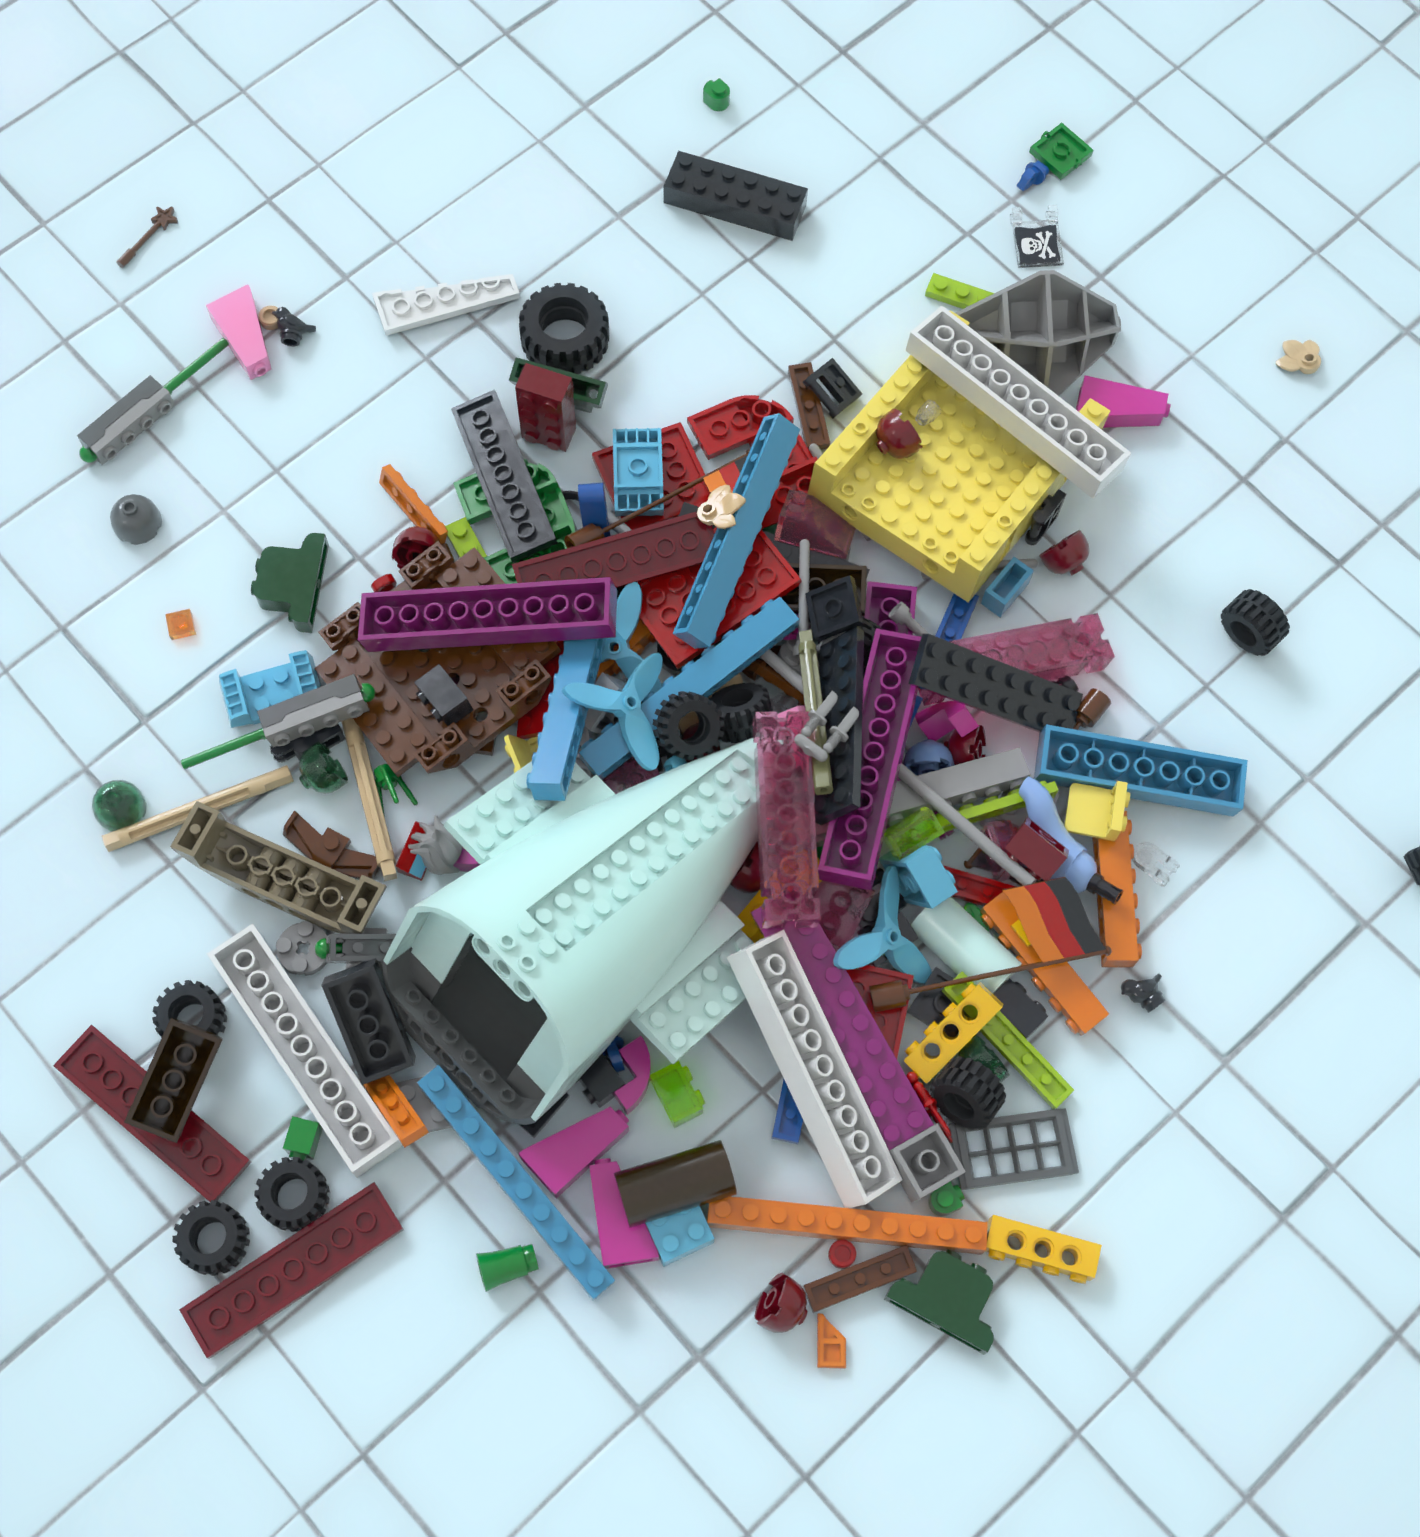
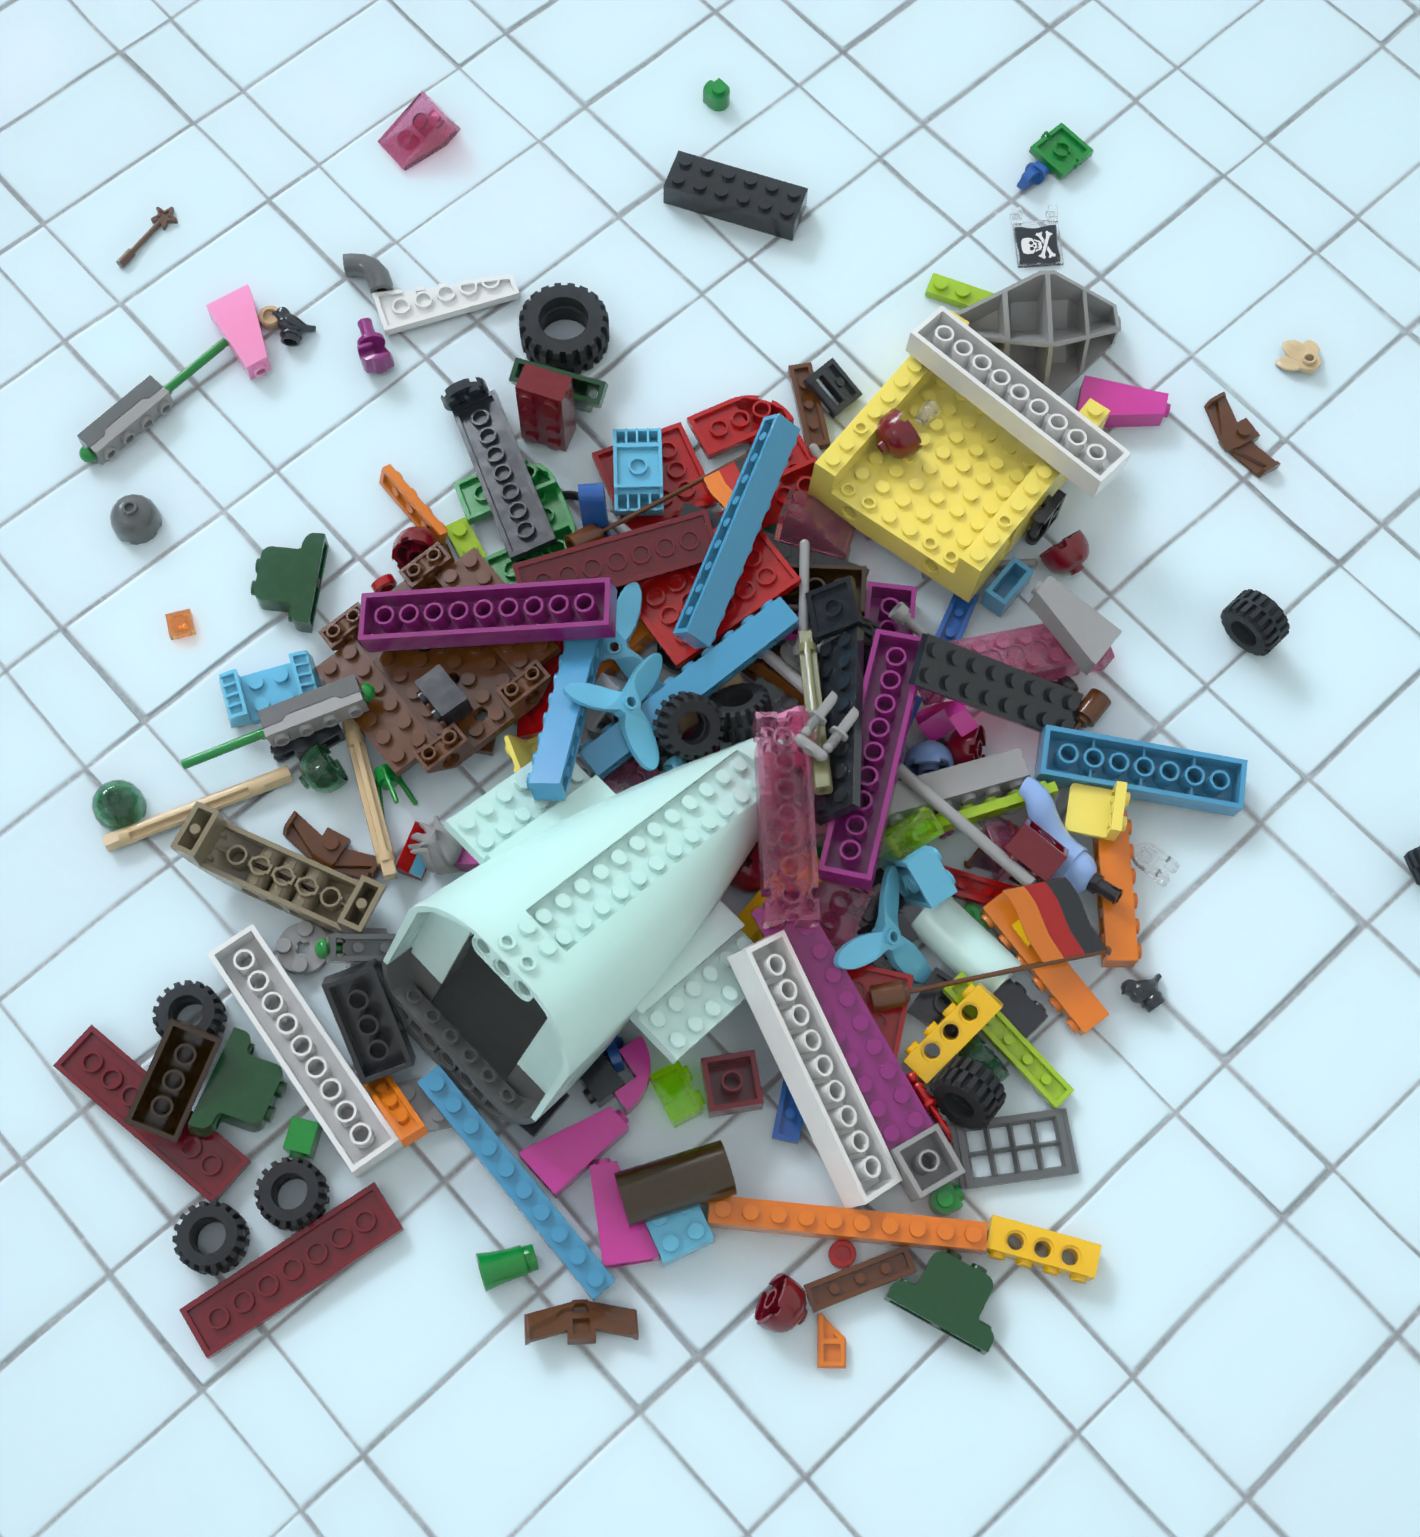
tan plate [697,485,746,529] -> none
none -> dark green brick [188,1027,287,1138]
none -> dark grey cylinder [343,253,394,296]
none -> magenta piece [357,318,394,374]
none -> clear pink slope [377,90,461,171]
none -> black plate [441,377,489,411]
none -> reddish brown plate [524,1299,639,1345]
none -> brick [700,1050,764,1118]
none -> light grey slope [1028,576,1122,675]
none -> reddish brown plate [1204,392,1281,478]

